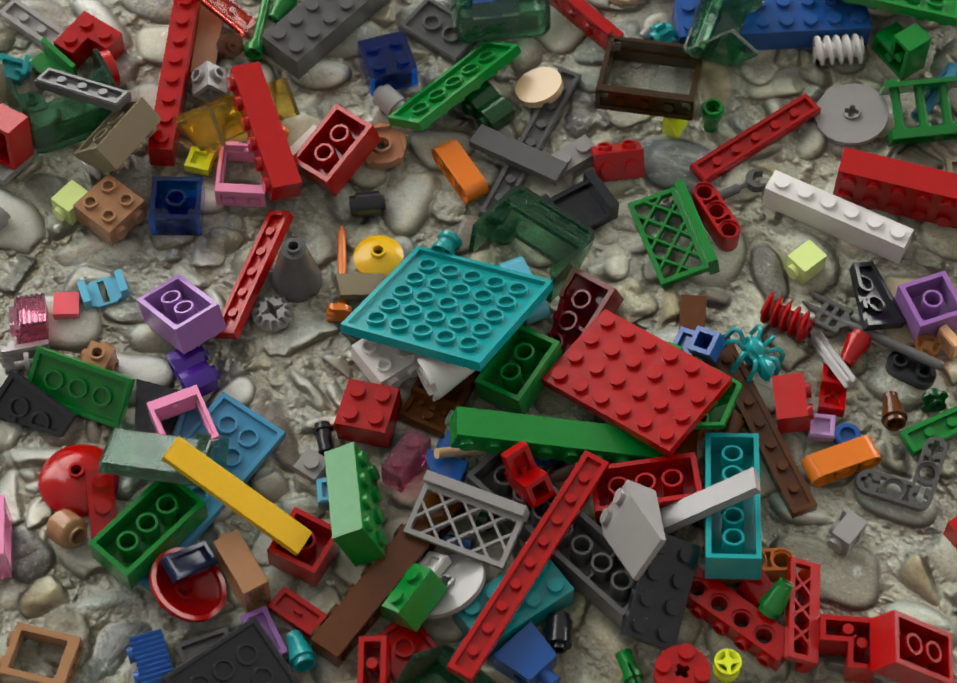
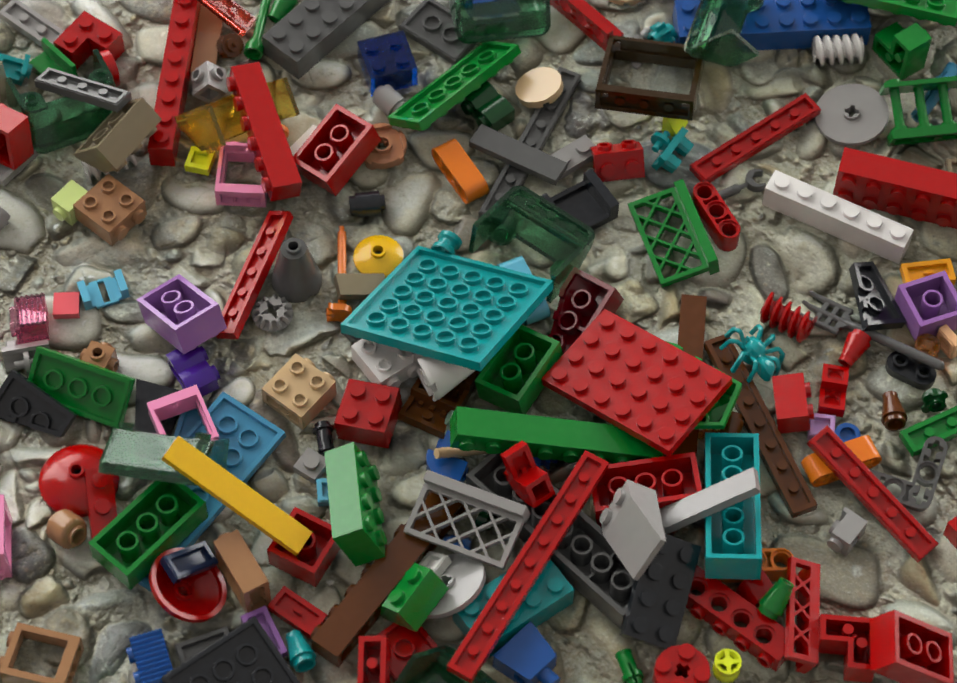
clear blue brick [149,176,205,236] -> none
clear pink brick [381,428,431,492] -> none
black brick [545,610,573,654] -> none
blue brick [673,325,726,367] -> none
green cone [700,98,725,133] -> none
yellowish green brick [785,239,827,285] -> none
light grey axle [809,331,858,389] -> none
none -> tan brick [262,353,337,430]
none -> teal hips [651,126,694,173]
none -> red tile [807,425,939,563]
none -> light orange plate [900,258,956,285]

